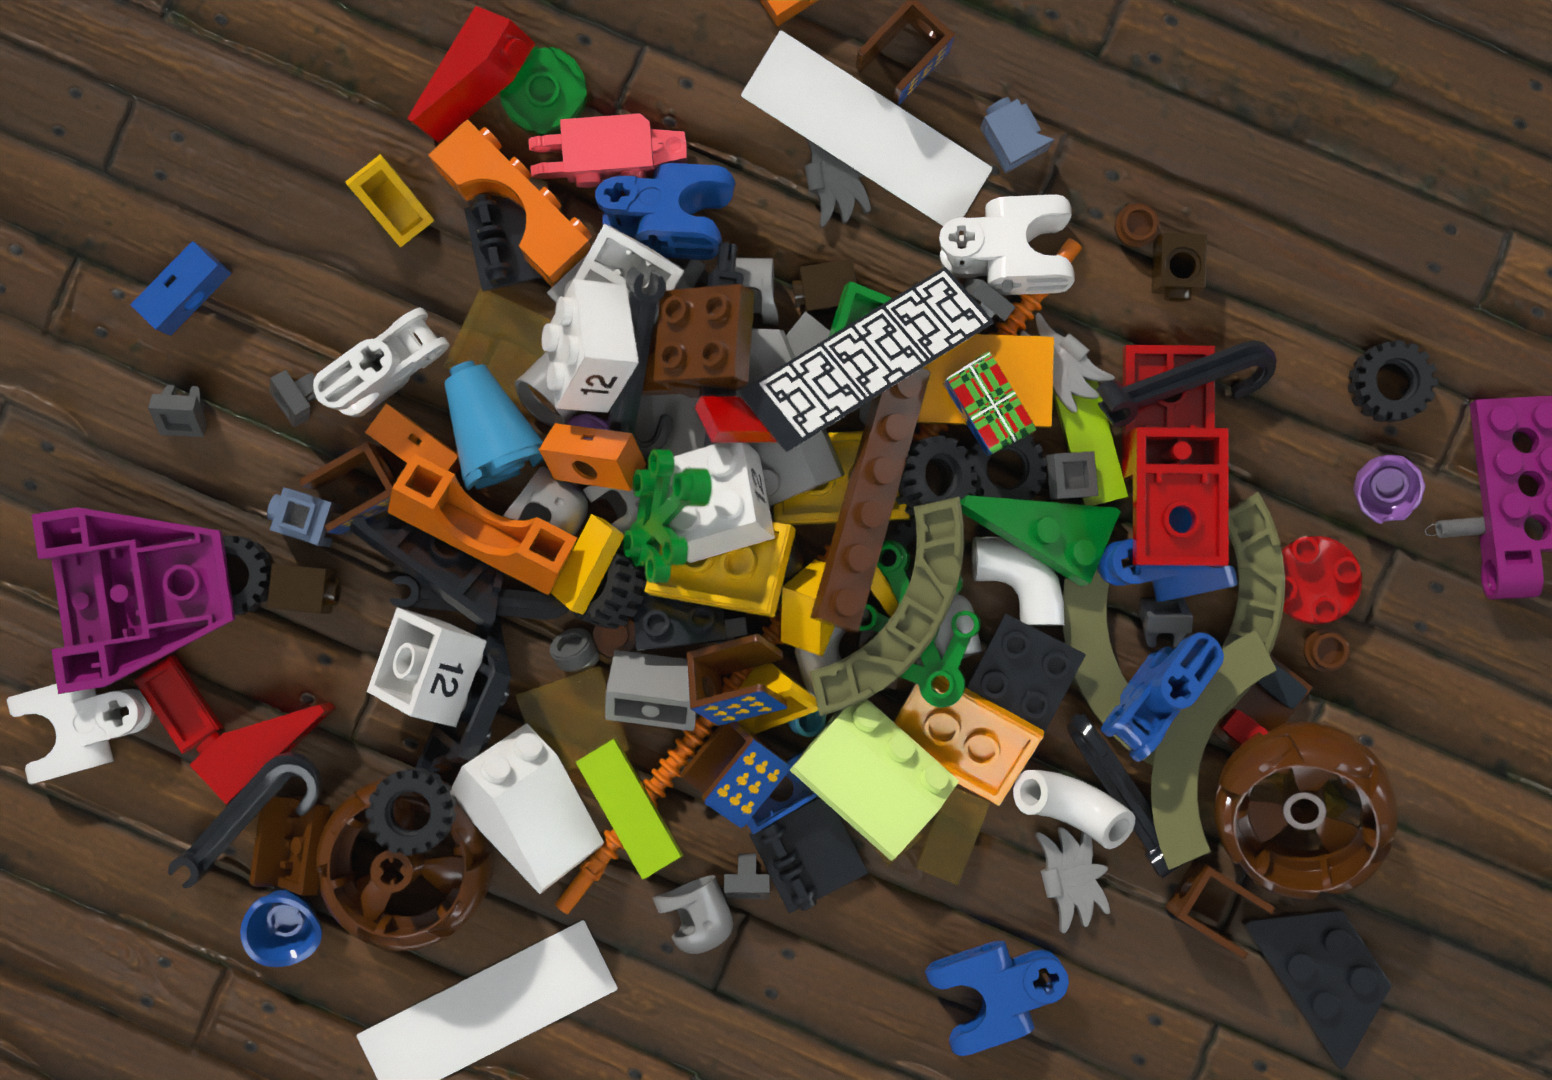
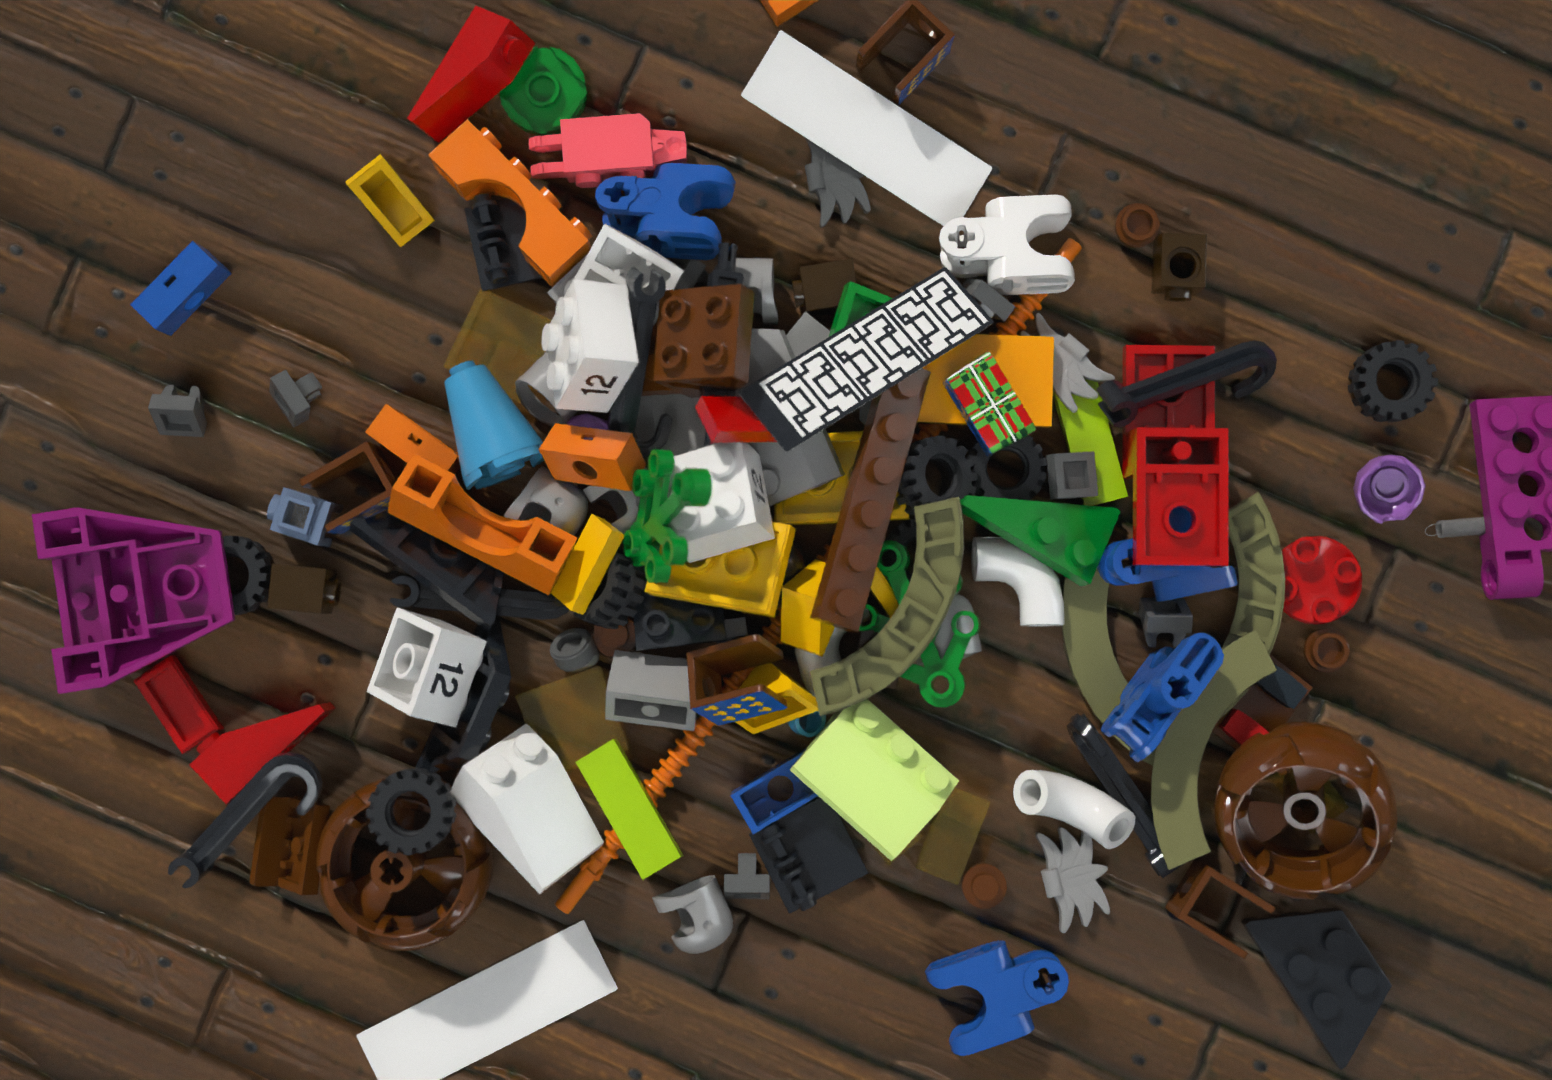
white piece [7,684,155,784] -> none
blue helmet [240,889,323,967] -> none
white piece [313,307,450,417] -> none
piece [681,721,791,828] -> none
light orange tile [893,676,1044,806] -> none
black hinge [967,613,1086,733] -> none
sand blue window [980,97,1054,174] -> none
none -> reddish brown plate [962,863,1007,909]

